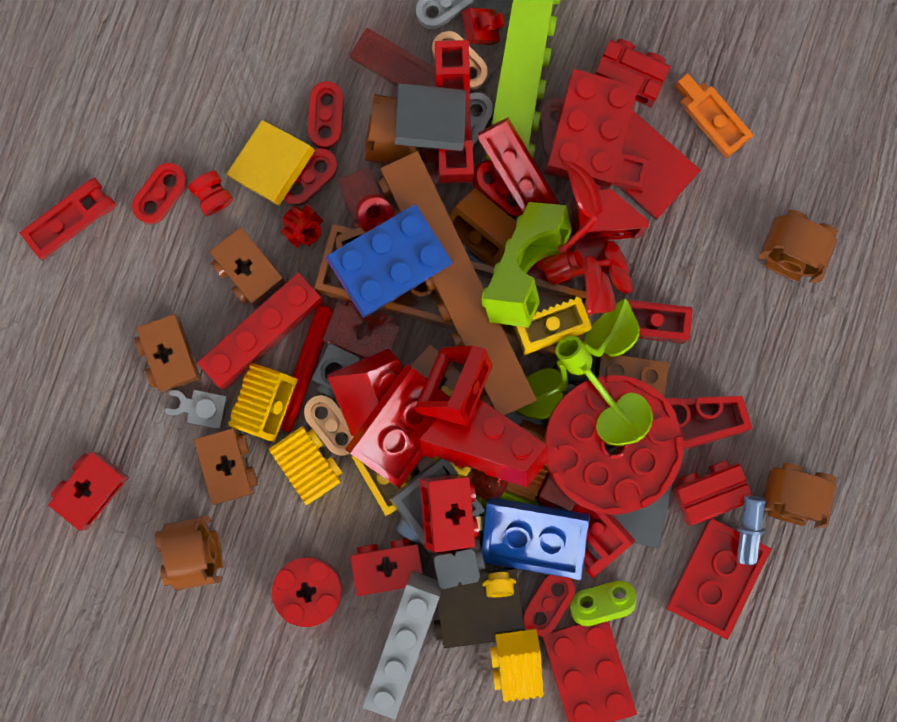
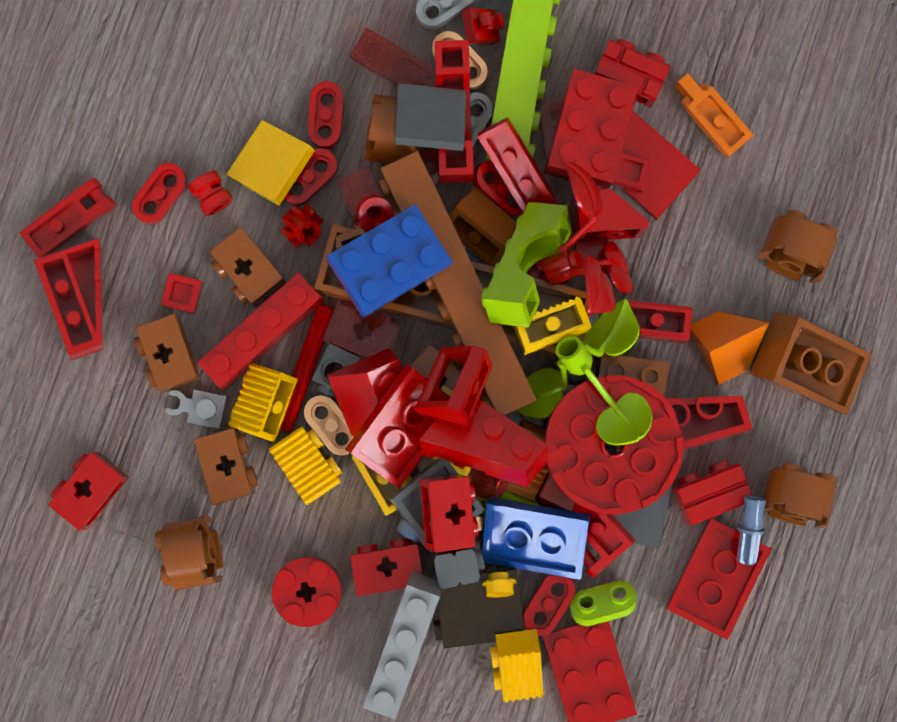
none -> red wedge [34,238,104,361]
none -> red plate [161,273,203,314]
none -> orange slope [690,311,769,385]
none -> dark orange slope [750,313,872,415]

